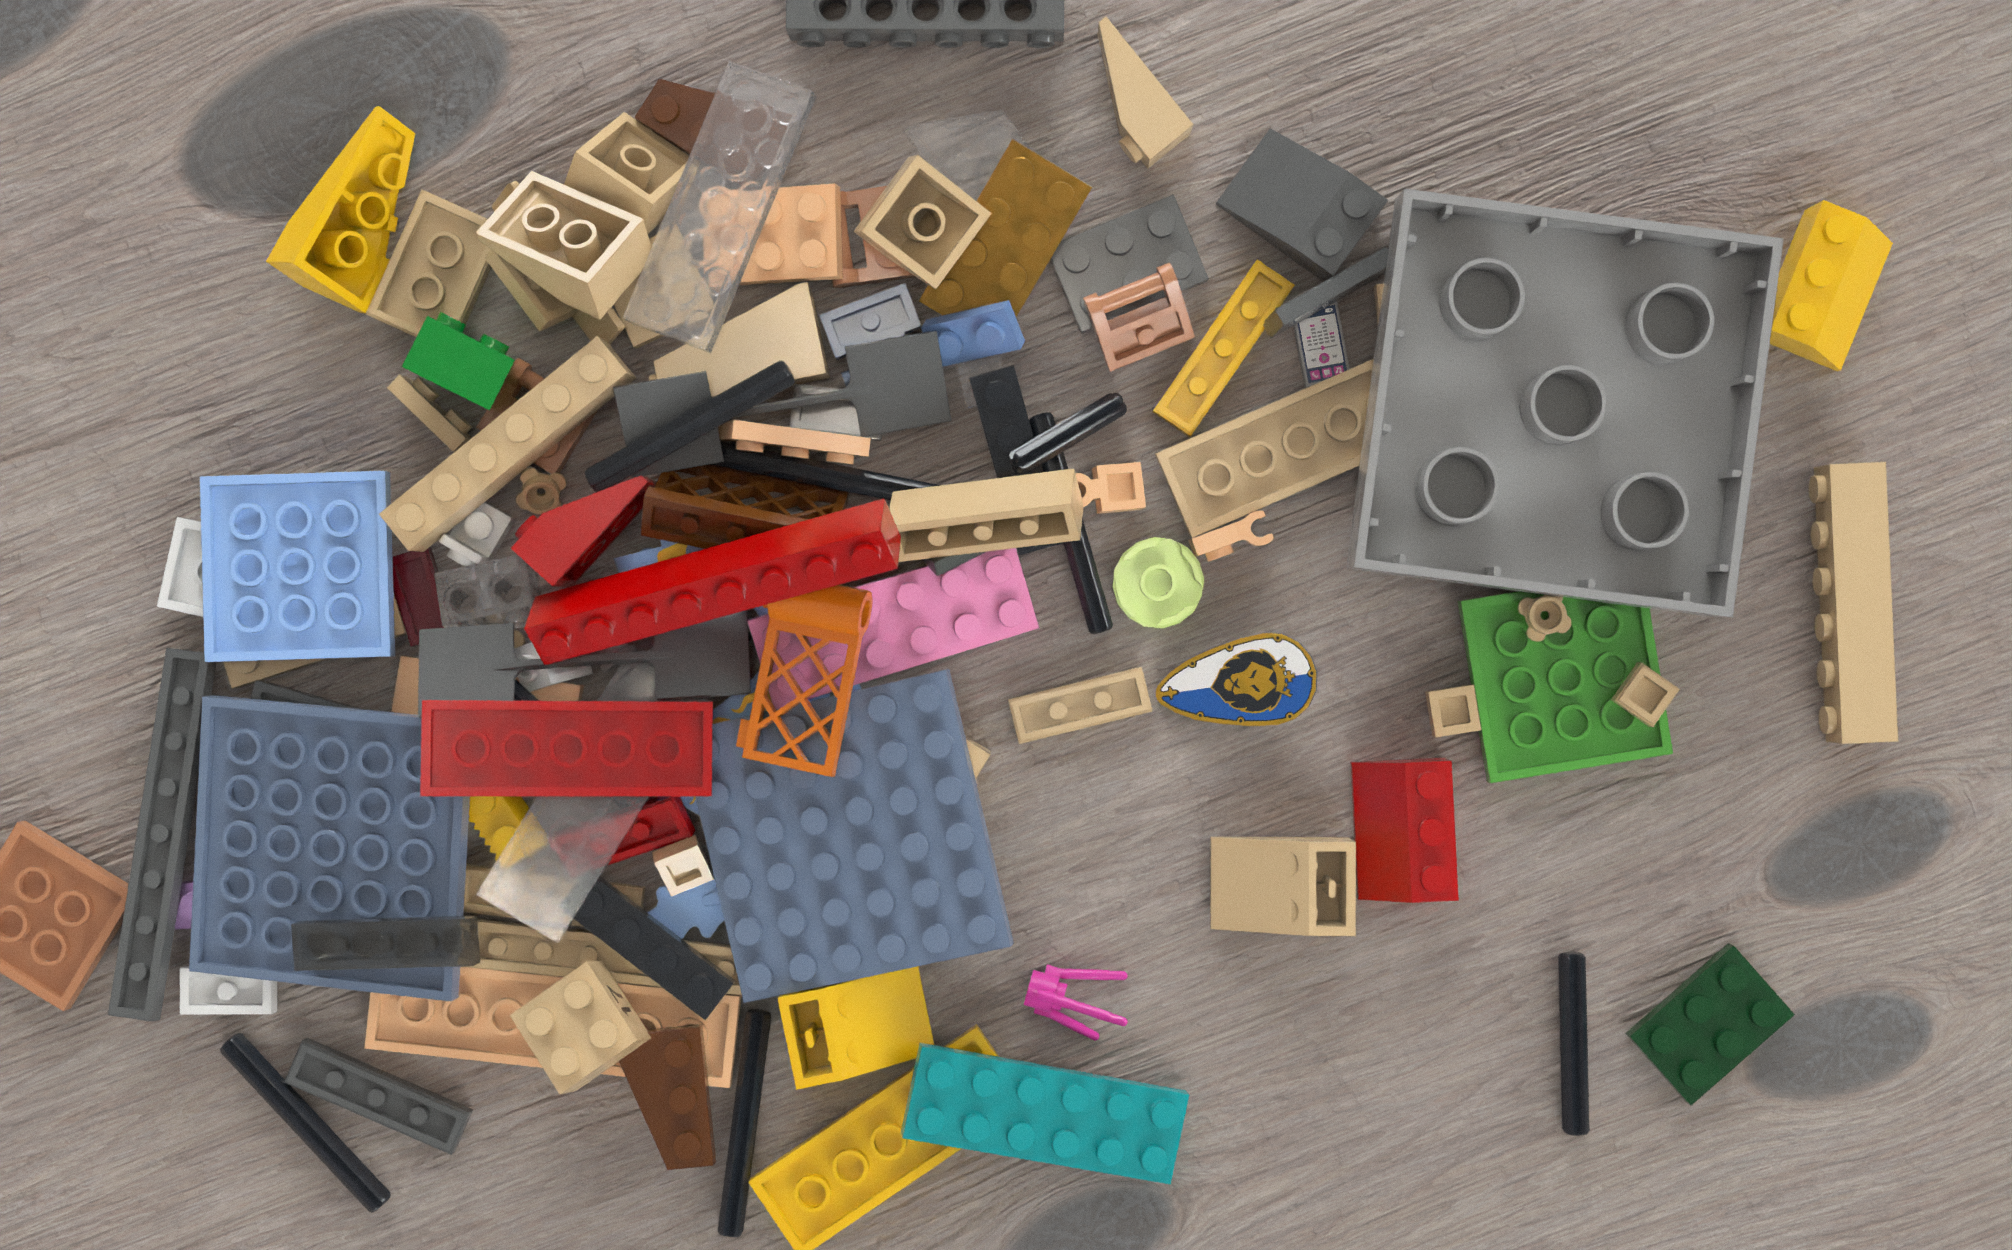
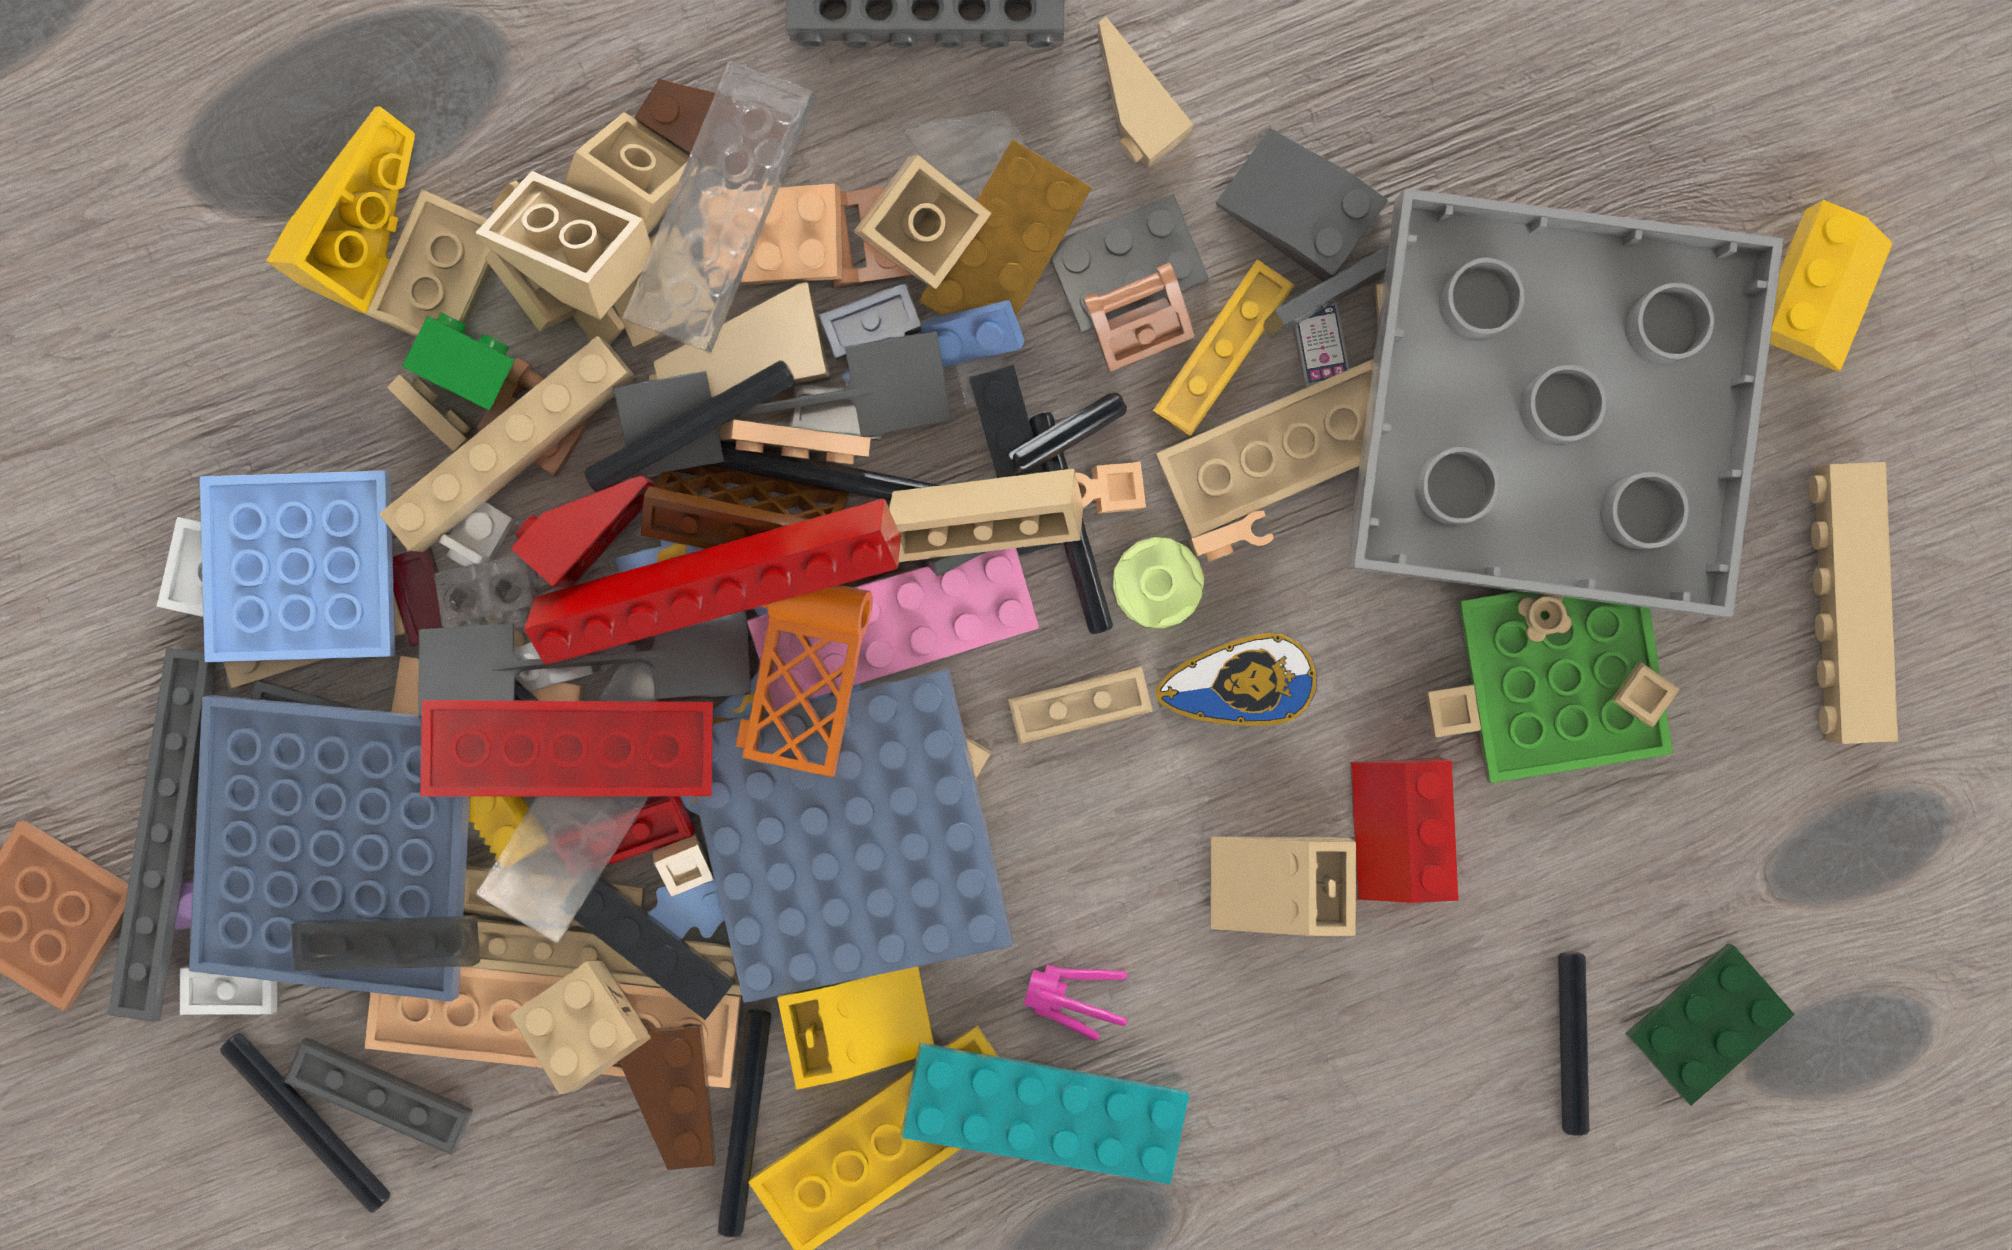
tan plate [516,468,566,515] -> none

